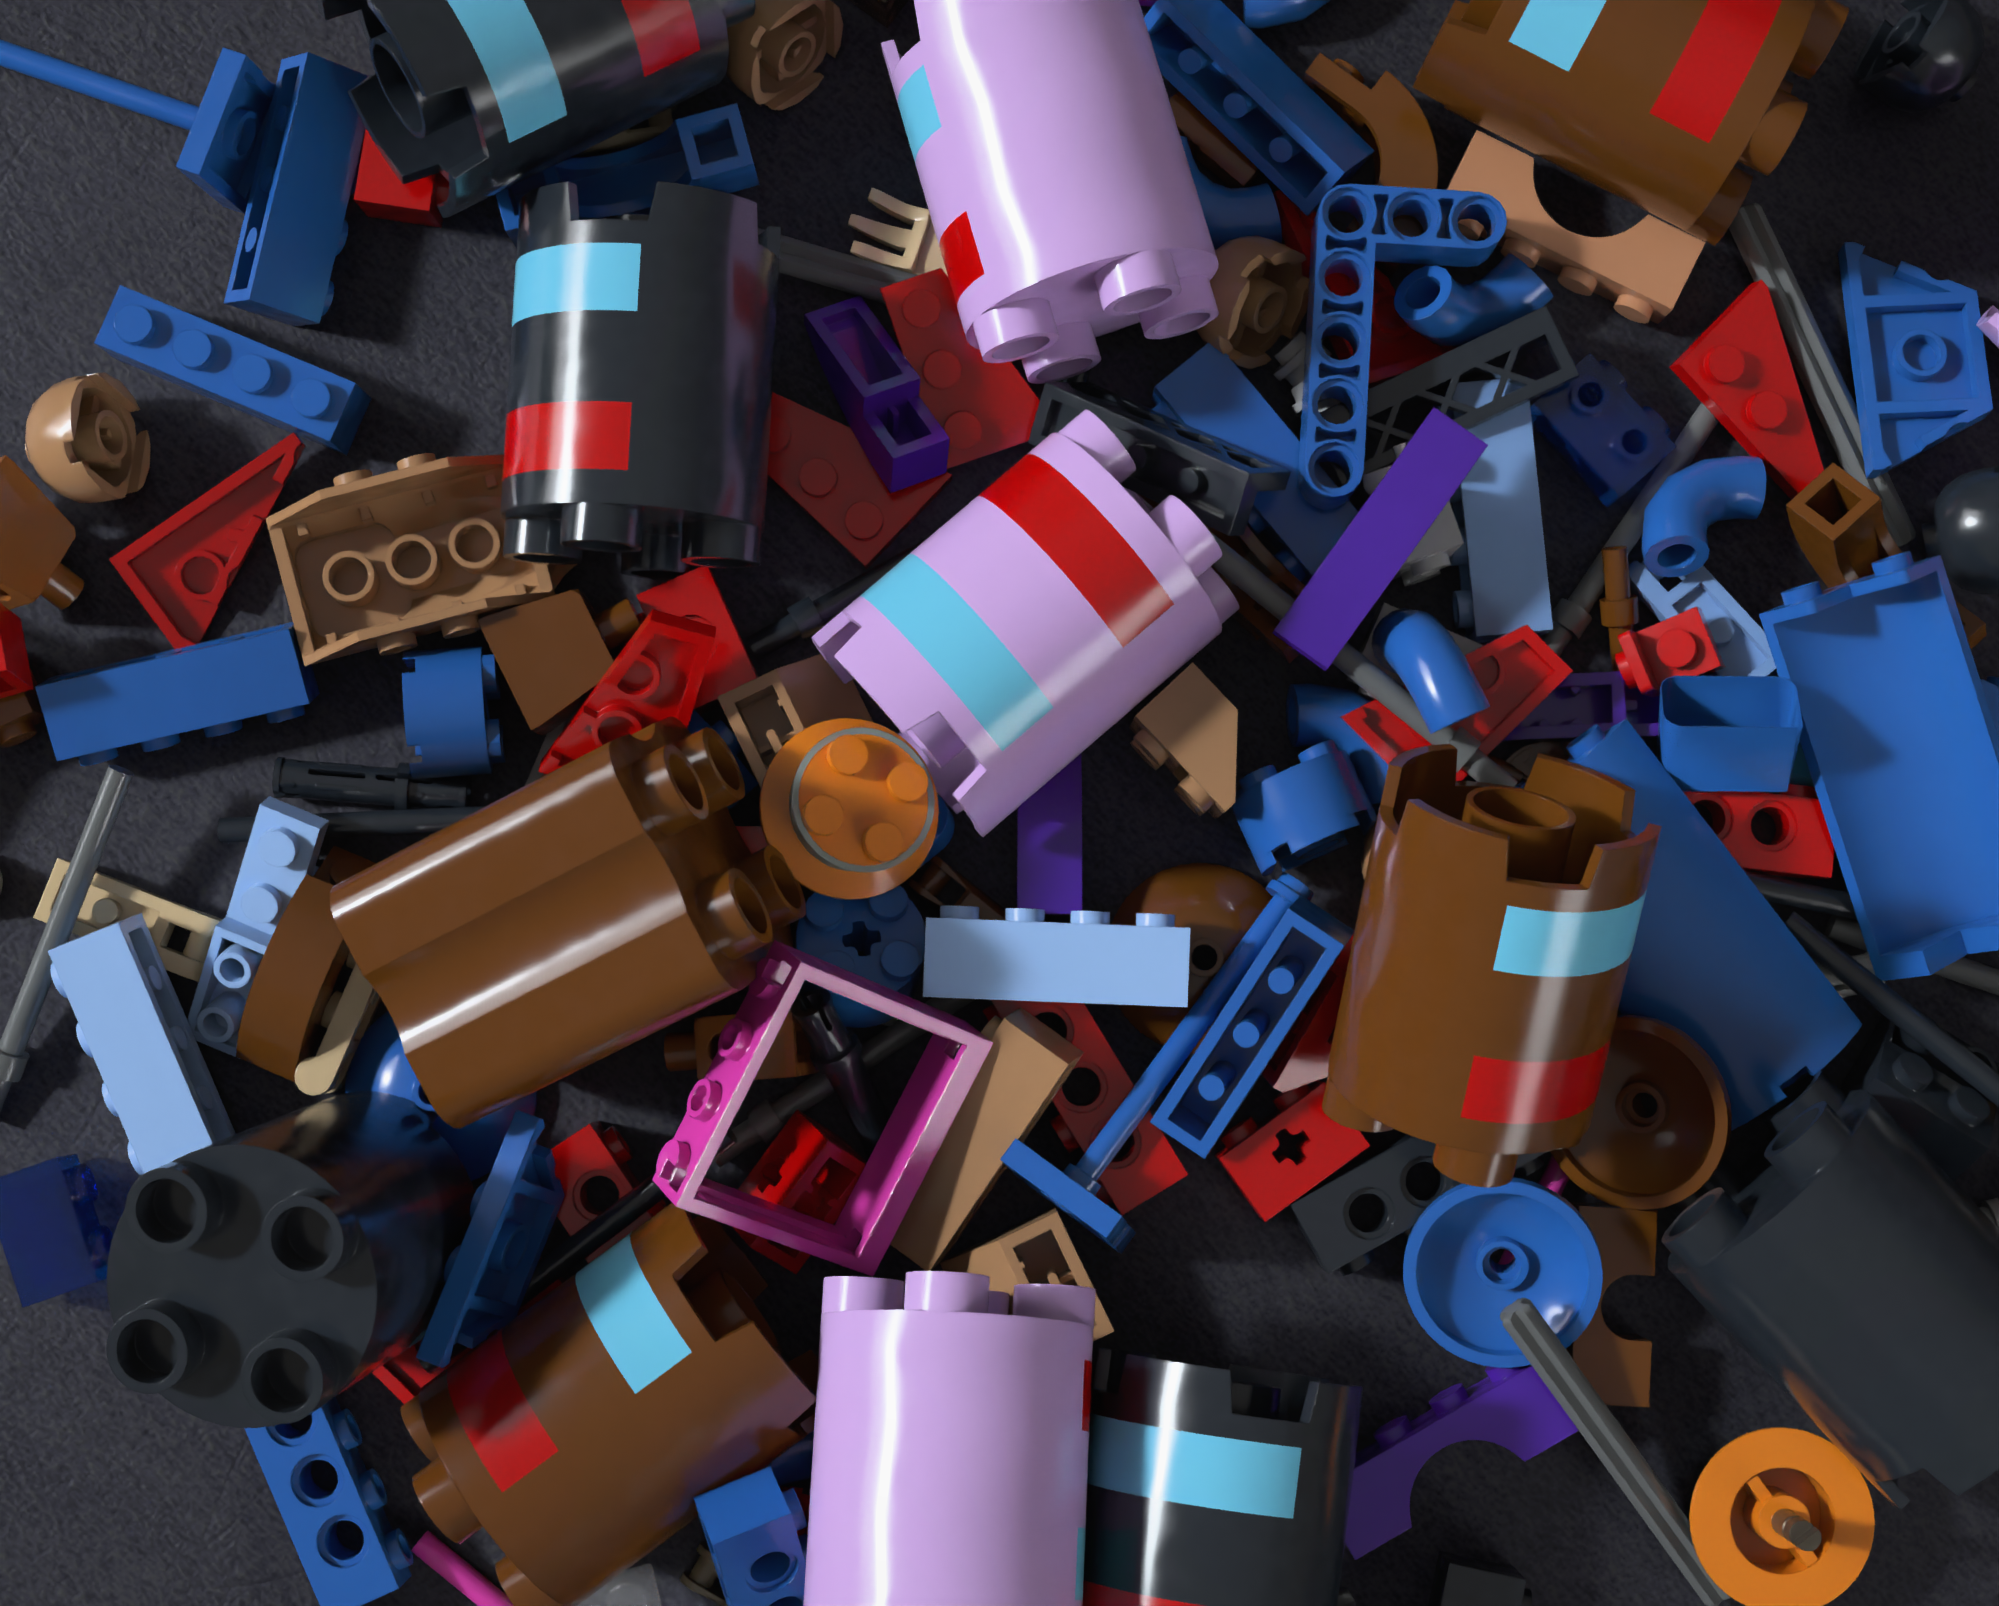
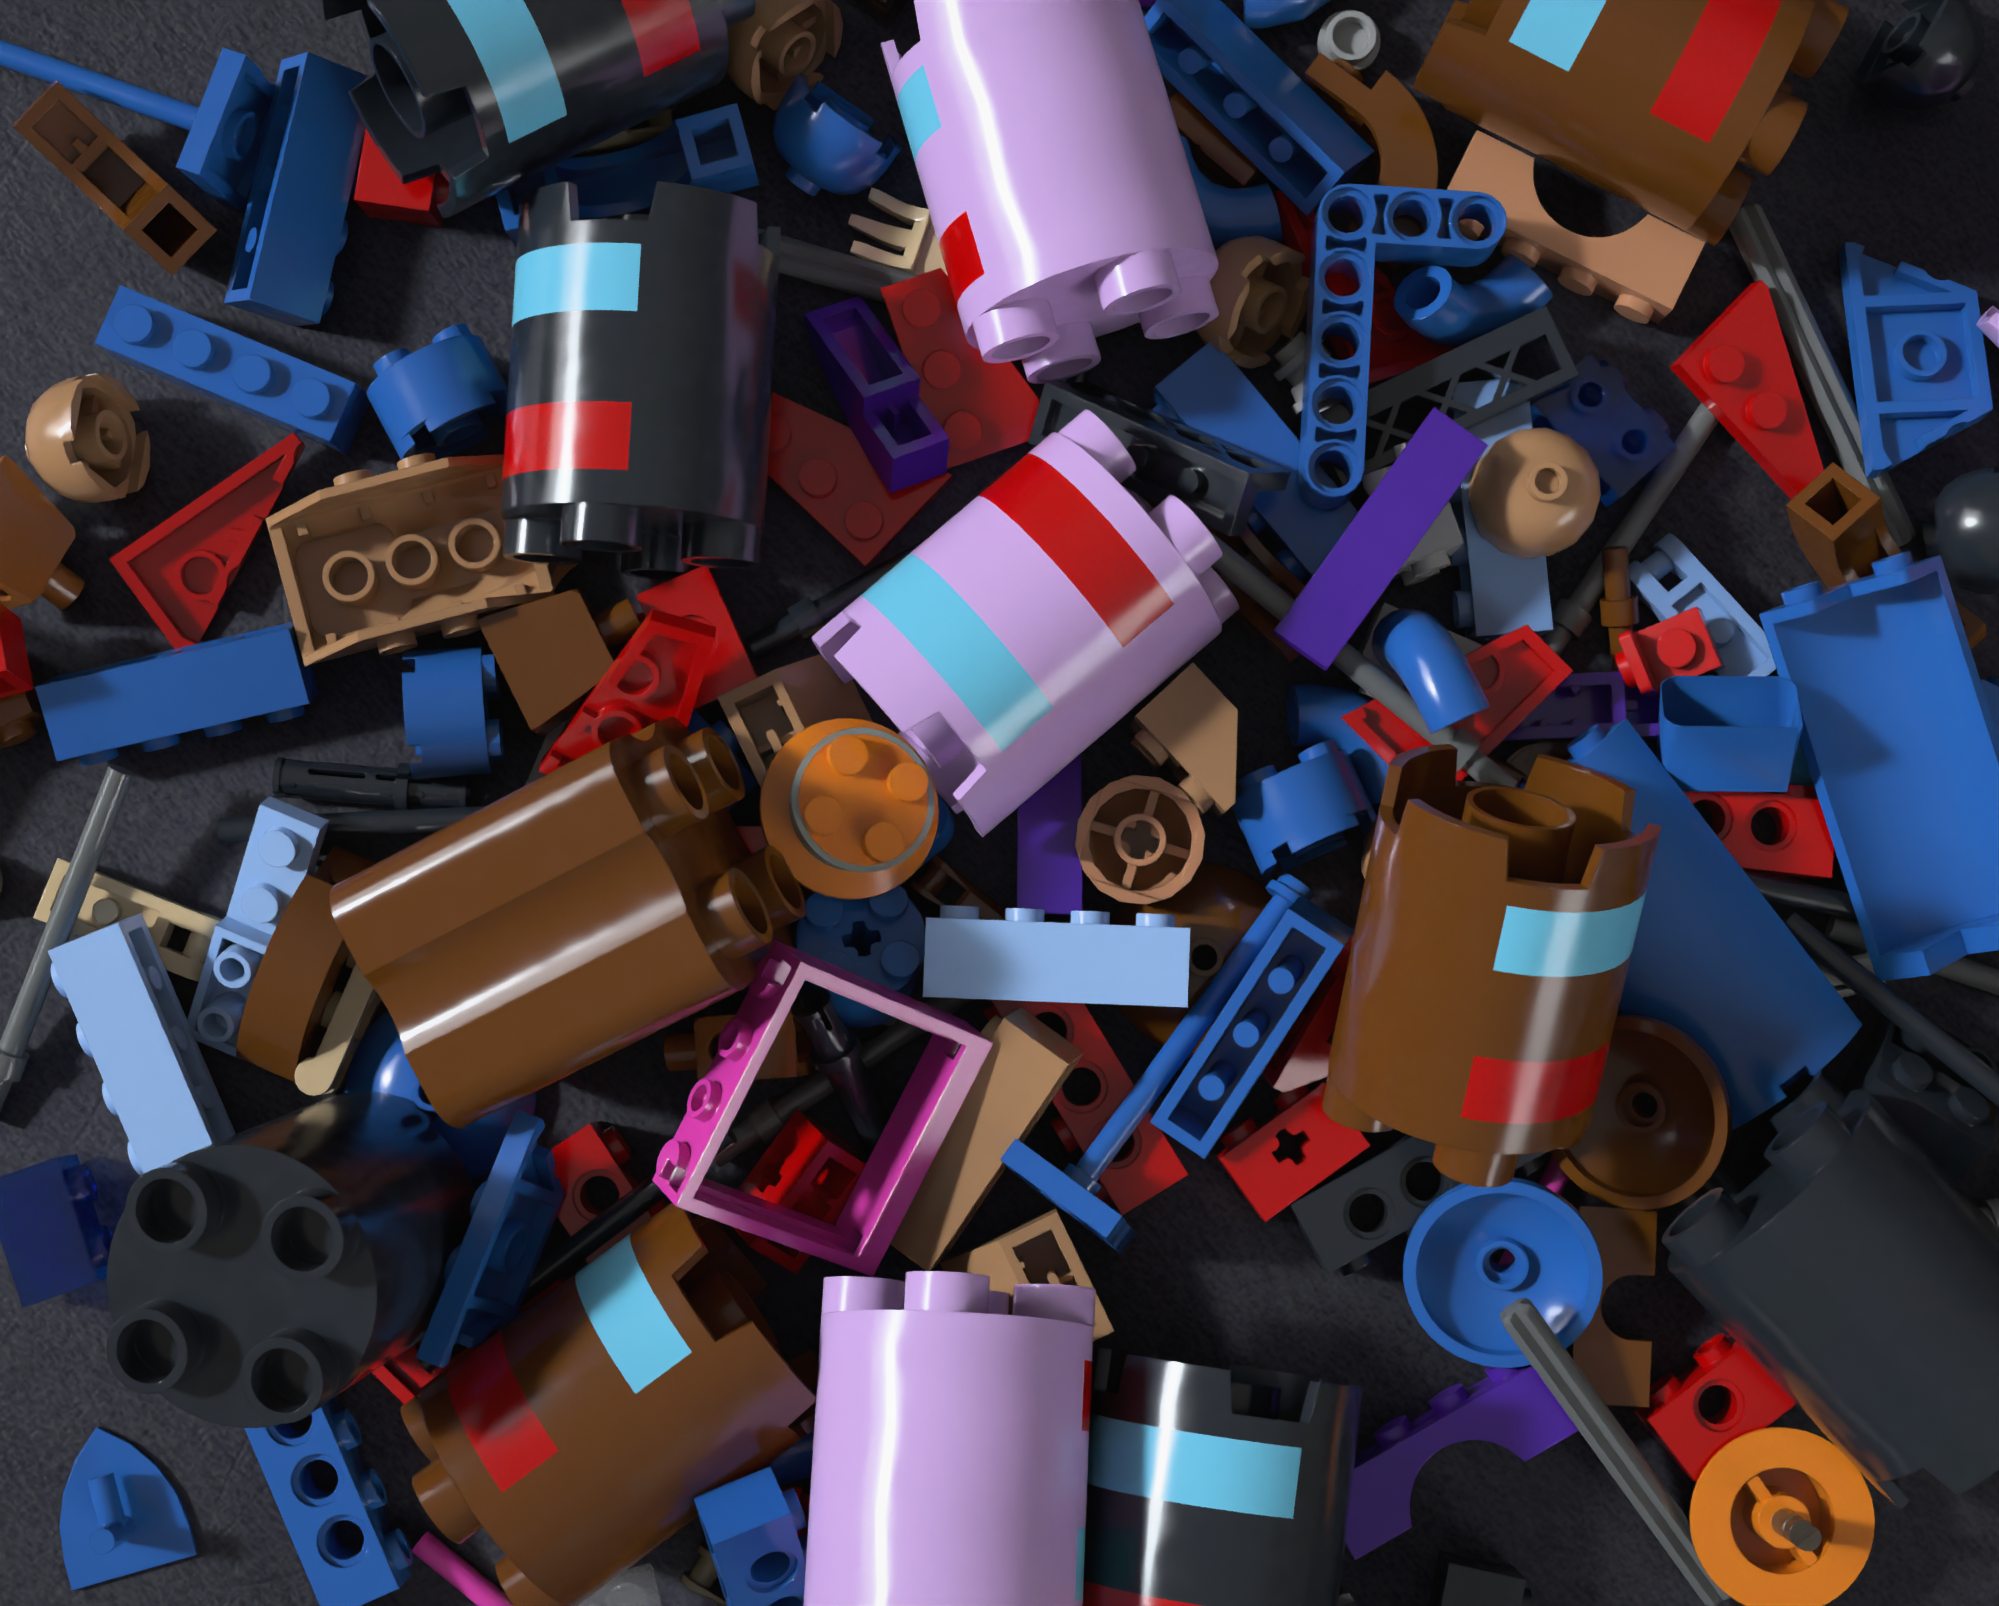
blue cylinder [1642,456,1766,577] -> none
none -> reddish brown arch [11,80,217,276]
none -> blue shield [59,1426,198,1590]
none -> blue brick [367,323,508,460]
none -> blue cylinder [772,73,902,196]
none -> nougat cylinder [1075,775,1205,905]
none -> light grey plate [1317,10,1381,72]
none -> medium nougat cylinder [1467,428,1601,559]
none -> red brick [1634,1333,1796,1482]

